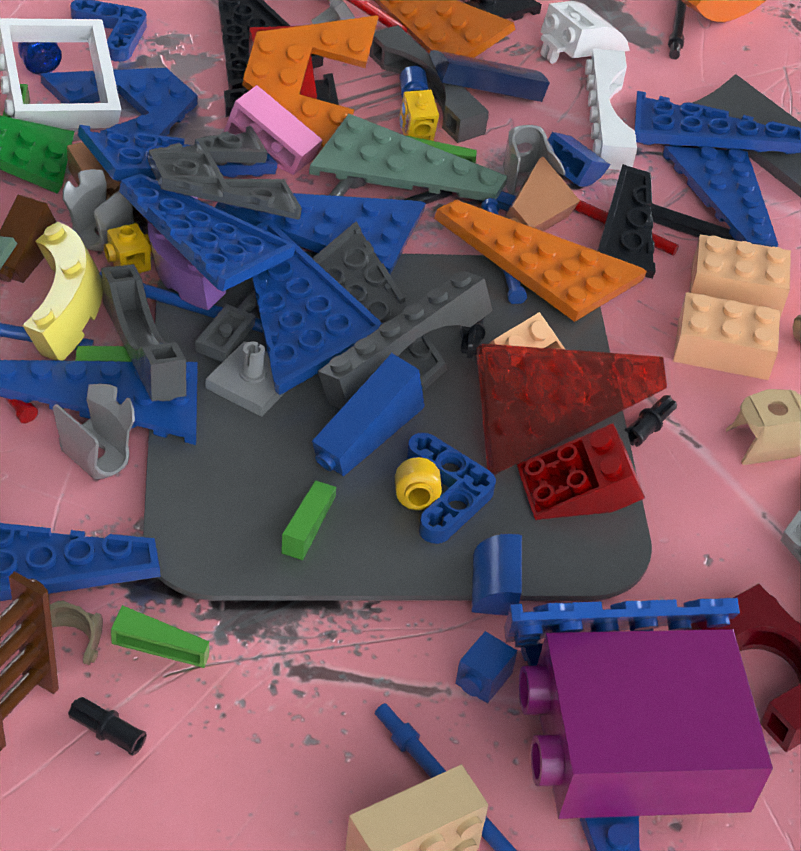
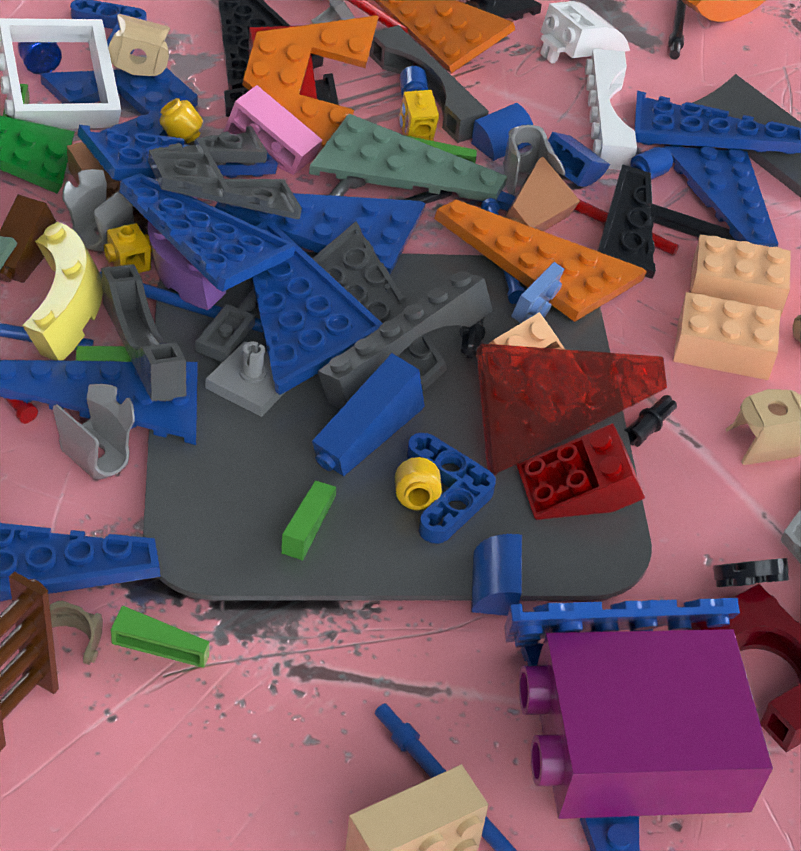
black axle [68,697,147,756] -> none
dark blue slope [429,50,550,102] -> none
blue brick [455,631,518,704] -> none
none -> tan piece [108,14,170,76]
none -> yellow head [159,98,203,143]
none -> blue brick [471,103,533,161]
none -> medium blue plate [511,262,564,323]
none -> blue brick [630,147,673,180]
none -> black plate [713,558,789,587]

